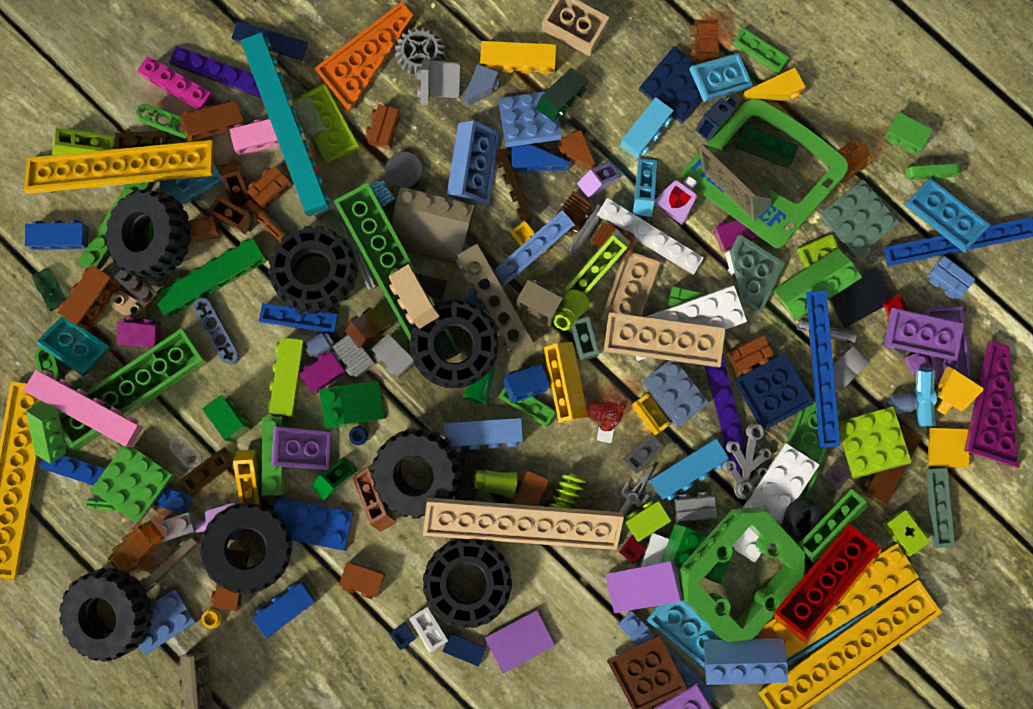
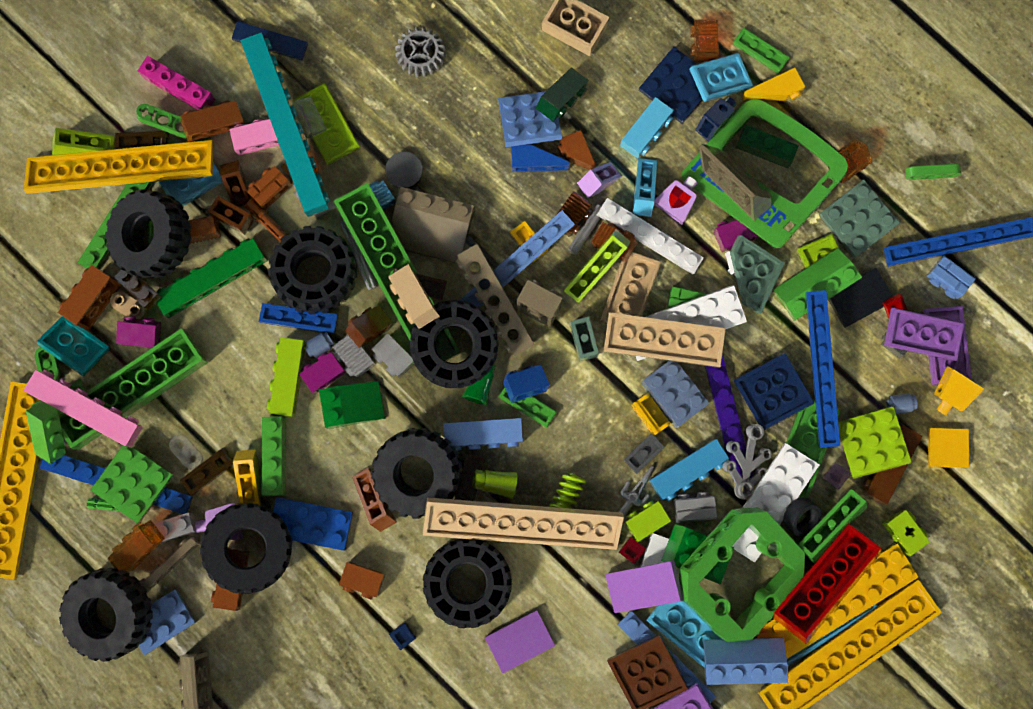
blue brick [25,220,89,250] -> none
clear green slope [32,267,66,312] -> none
dark purple plate [169,46,262,99] -> none
sand blue beam [193,298,239,365] -> none
green brick [202,395,251,443] -> none
yellow plate [202,609,222,629] -> none
blue brick [252,582,317,638] -> none
medium lavender tile [271,426,331,470] -> none
green slope [311,457,357,501] -> none
orange wing [314,2,414,112] -> none
dark blue plate [349,426,368,446] -> none
dark orange brick [365,104,401,150] -> none
white hinge [409,607,448,652] -> none
light grey bracket [417,60,460,105] -> none
dark blue tile [442,633,486,667] -> none
medium blue slope [447,121,500,205] -> none
sand blue slope [464,64,501,106] -> none
yellow brick [480,41,556,75] -> none
dark brown plate [495,148,532,223] -> none
dark orange brick [510,471,549,506] -> none
yellow brick [544,342,588,423] -> none
lime plant [554,290,589,331] -> none
clear red hair [586,400,628,432] -> none
white sticker [597,423,615,443] -> none
dark orange brick [726,335,774,375] -> none
light grey pin [797,318,856,345] -> none
light grey brick [833,346,870,390] -> none
bright green brick [884,112,932,154] -> none
dark azure tile [905,178,990,253] -> none
medium lavender plate [905,353,932,375] -> none
medium azure piece [912,367,937,427] -> none
sand green plate [926,468,955,548] -> none
magenta wing [964,341,1020,468] -> none

